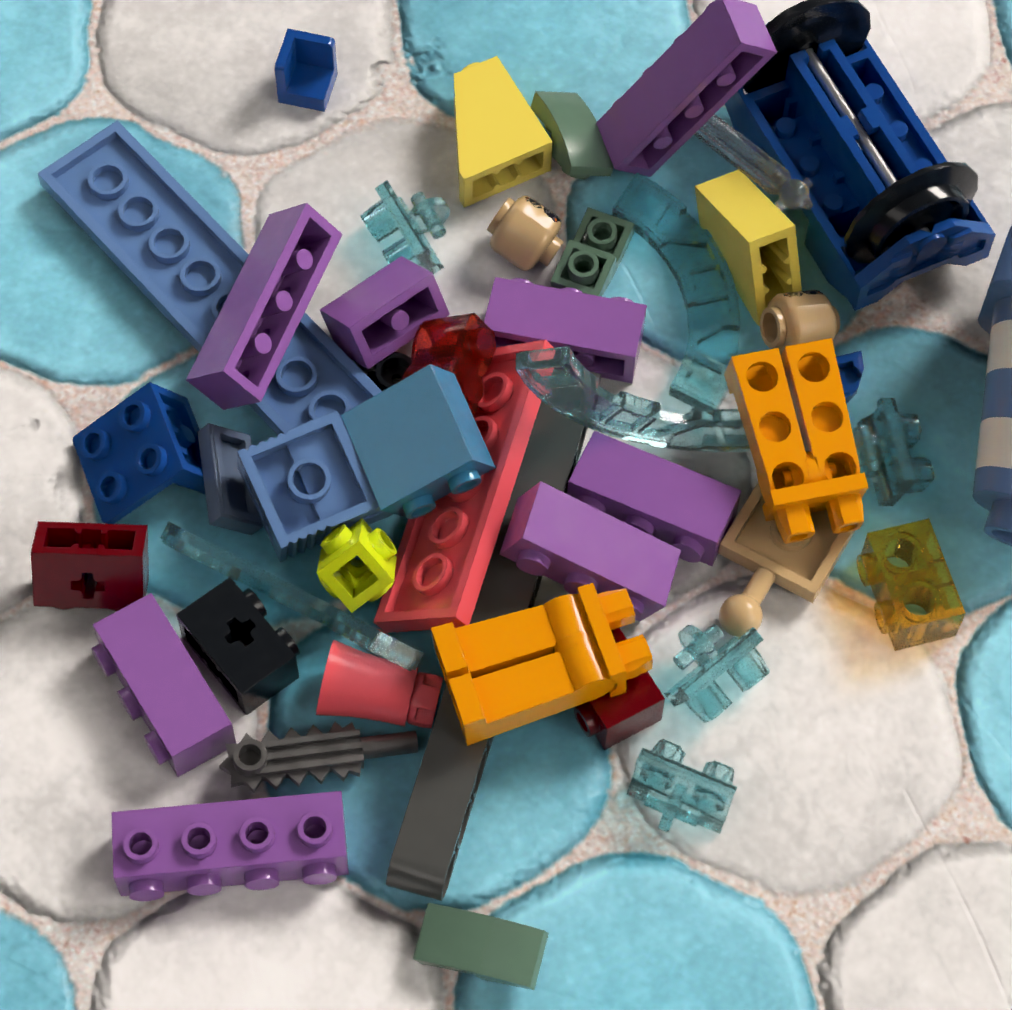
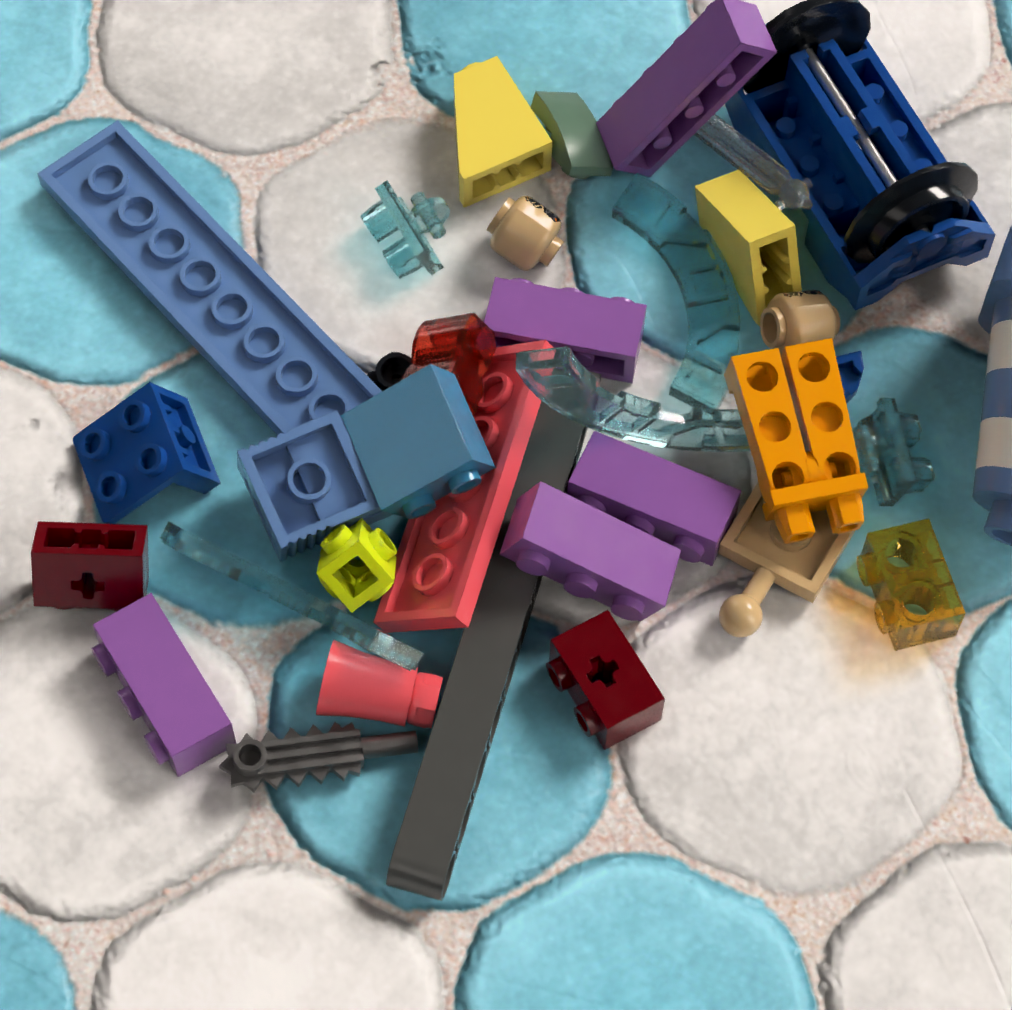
medium lavender brick [111,791,349,901] -> none
black brick [176,577,300,715] -> none
medium lavender brick [186,203,343,410] -> none
sand blue tile [197,423,263,535] -> none
blue panel [274,29,338,112] -> none
medium lavender brick [320,256,450,369] -> none
sand green slope [413,903,549,990] -> none
light orange hips [431,583,653,746] -> none
sand green slope [550,207,634,297] -> none
clear light blue hips [626,739,737,834] -> none
clear light blue hips [664,624,770,723] -> none

